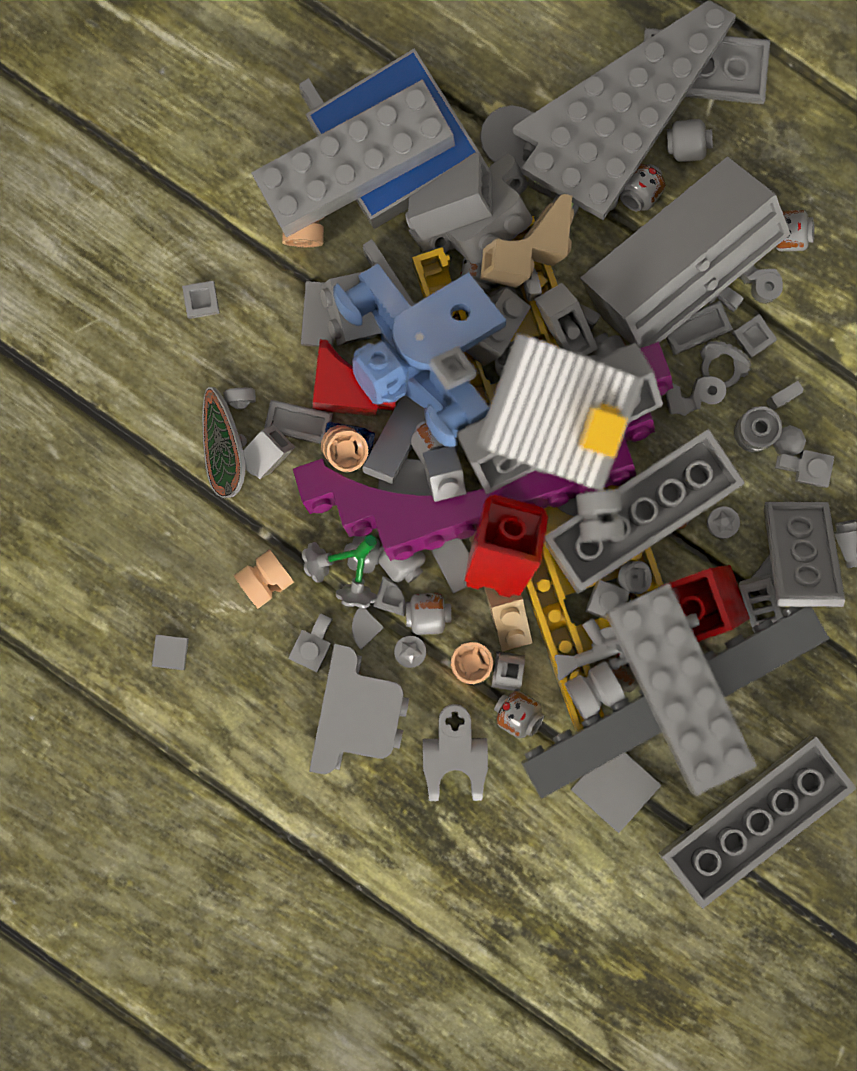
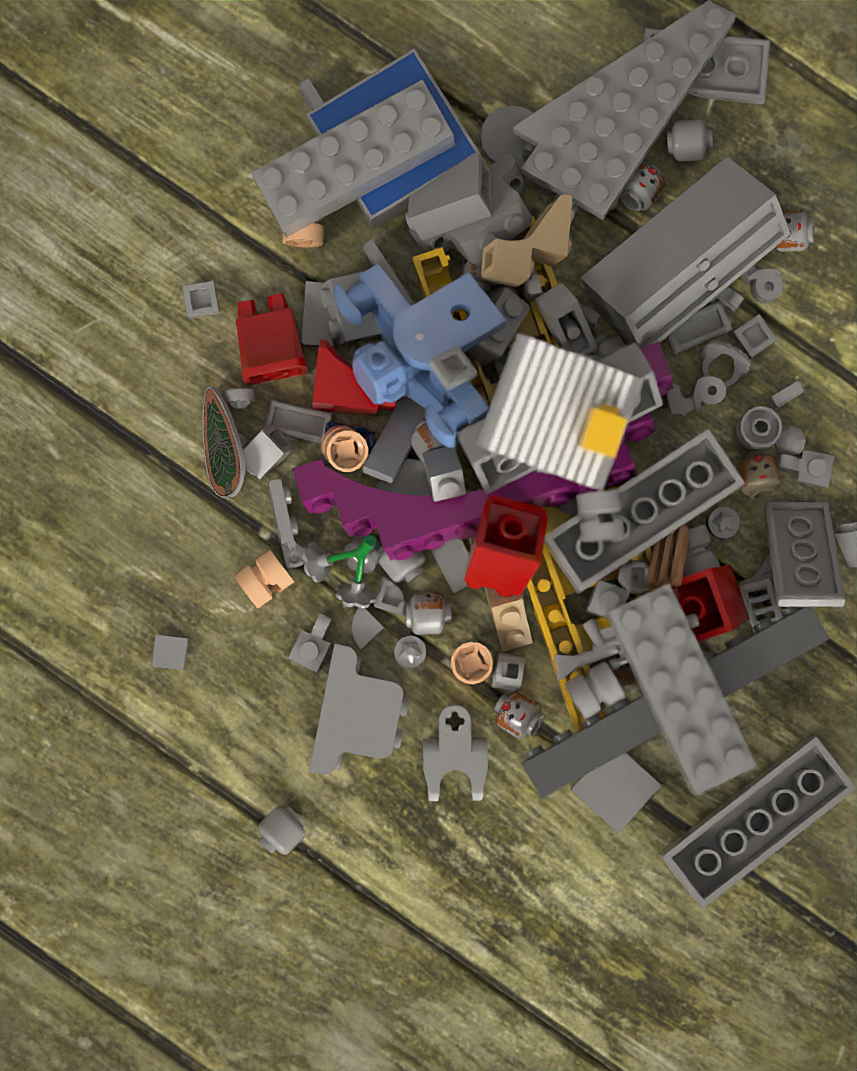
none -> red hips [236,293,309,387]
none -> light grey head [258,806,306,855]
none -> light grey hinge [267,478,305,568]
none -> medium nougat tile [647,525,690,589]
none -> light grey wheel [673,524,720,578]
none -> dark tan head [736,450,781,500]

